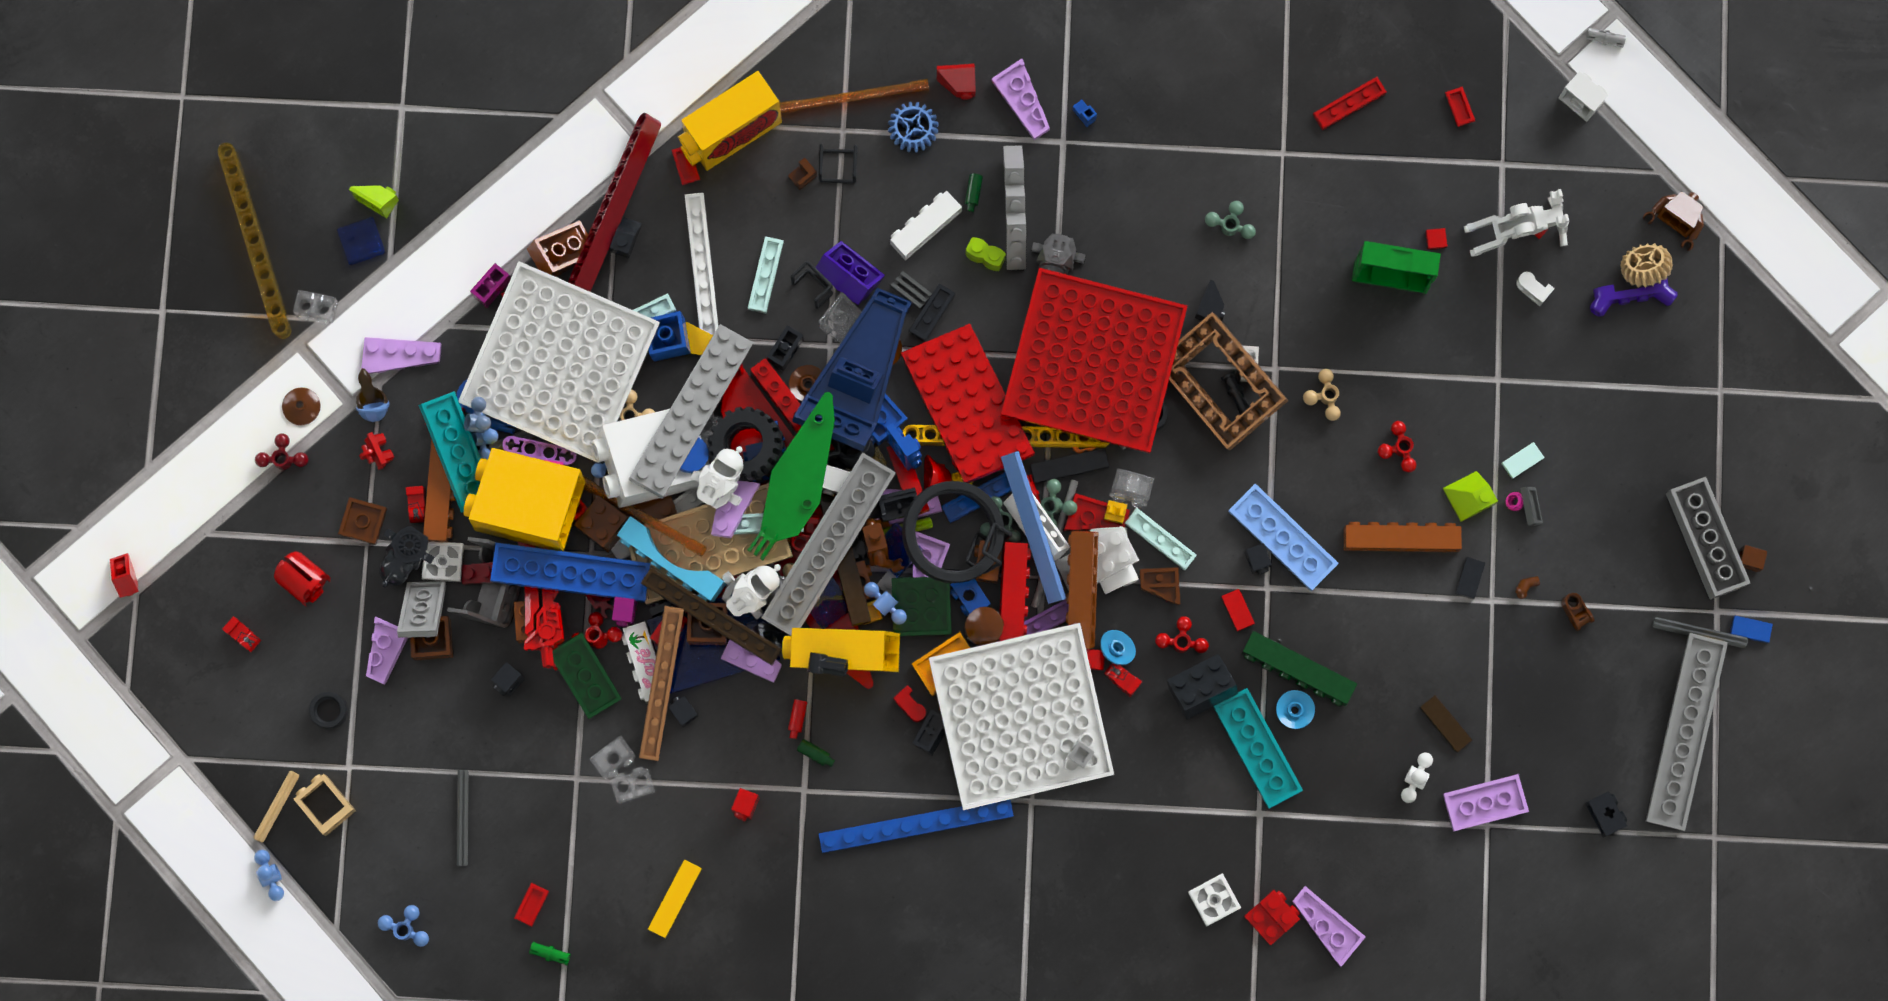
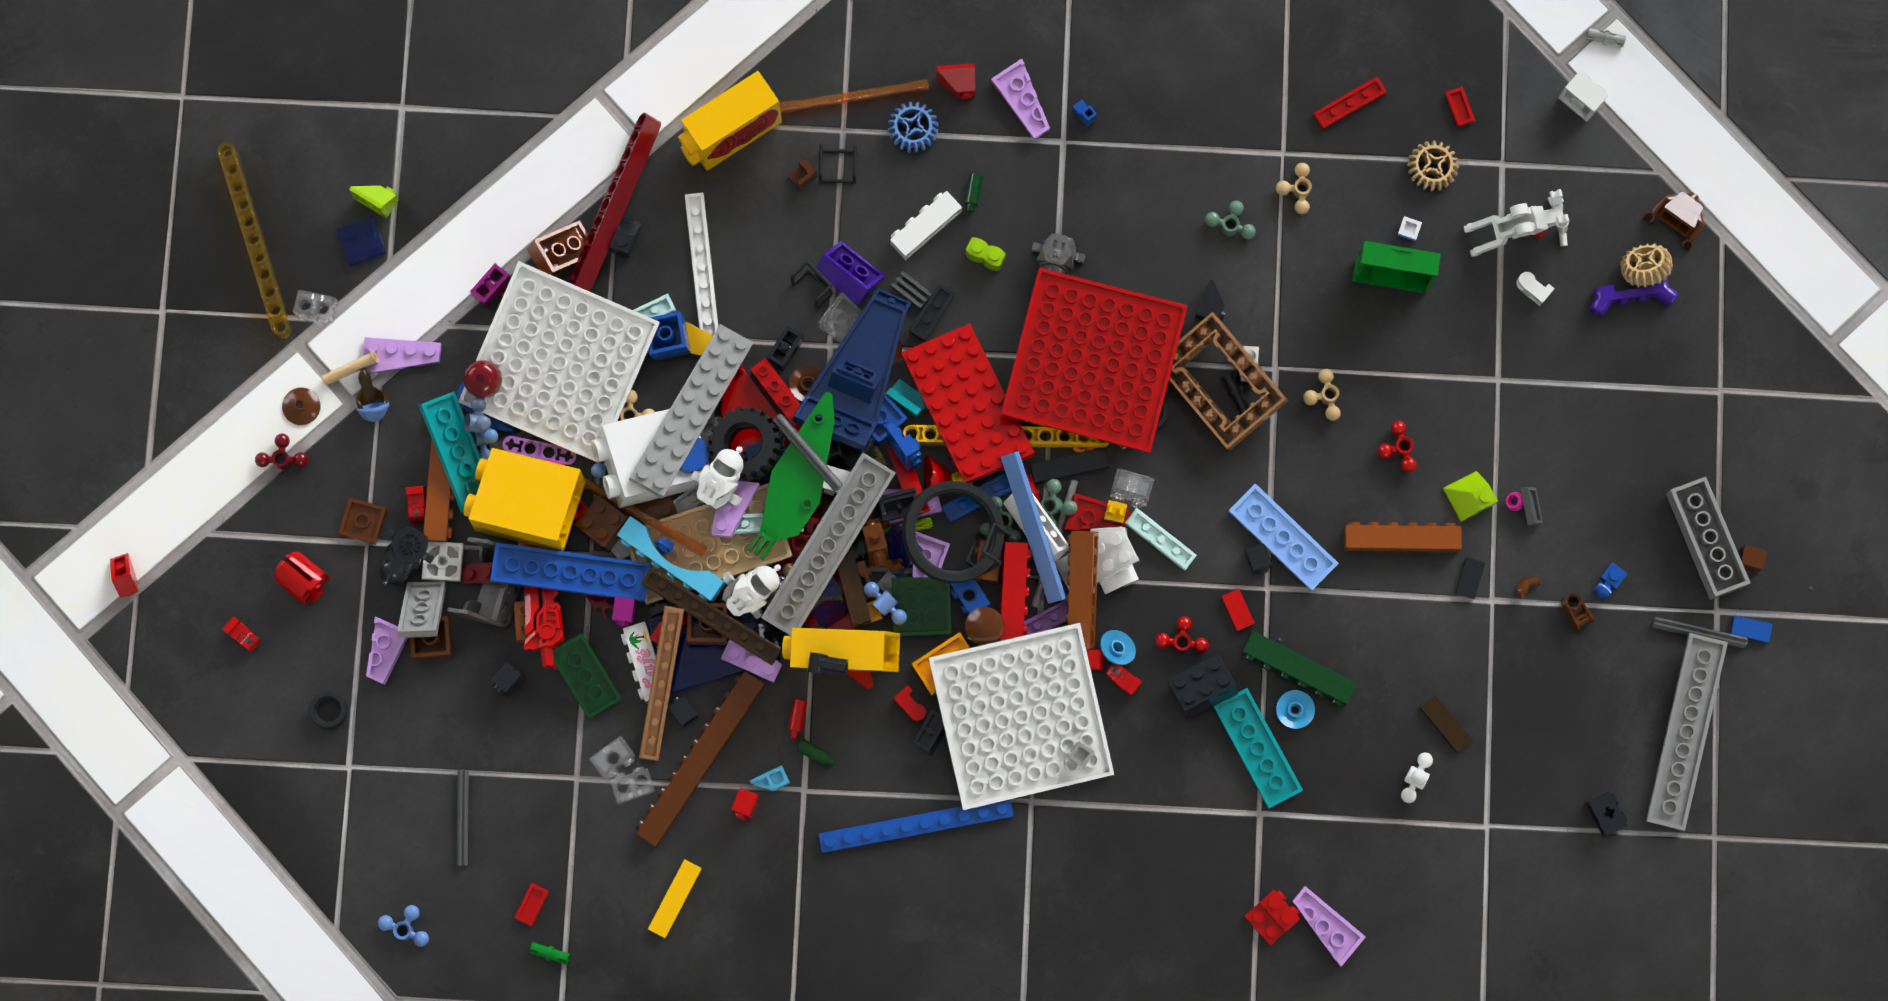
tan axle [254,771,299,843] -> none
medium blue piece [254,850,284,901] -> none
tan window [294,774,356,836] -> none
red hips [359,432,394,470] -> none
red piece [571,612,622,649] -> none
red tile [671,148,700,185] -> none
light aqua tile [748,236,784,314] -> none
light grey arch [1003,146,1026,270] -> none
reddish brown wing [1139,567,1180,605] -> none
white piece [1188,873,1241,927] -> none
red tile [1425,228,1447,250] -> none
lavender plate [1442,774,1529,832] -> none
light aqua tile [1501,442,1544,479] -> none
none -> tan pin [322,350,379,386]
none -> dark red cylinder [463,360,503,398]
none -> reddish brown brick [636,672,765,848]
none -> blue plate [655,537,674,554]
none -> medium azure tile [750,765,790,792]
none -> dark grey axle [773,414,843,491]
none -> teal panel [886,379,926,419]
none -> tan piece [1276,163,1312,214]
none -> white plate [1397,216,1422,241]
none -> tan gear [1407,140,1459,191]
none -> blue plate [1593,562,1628,600]

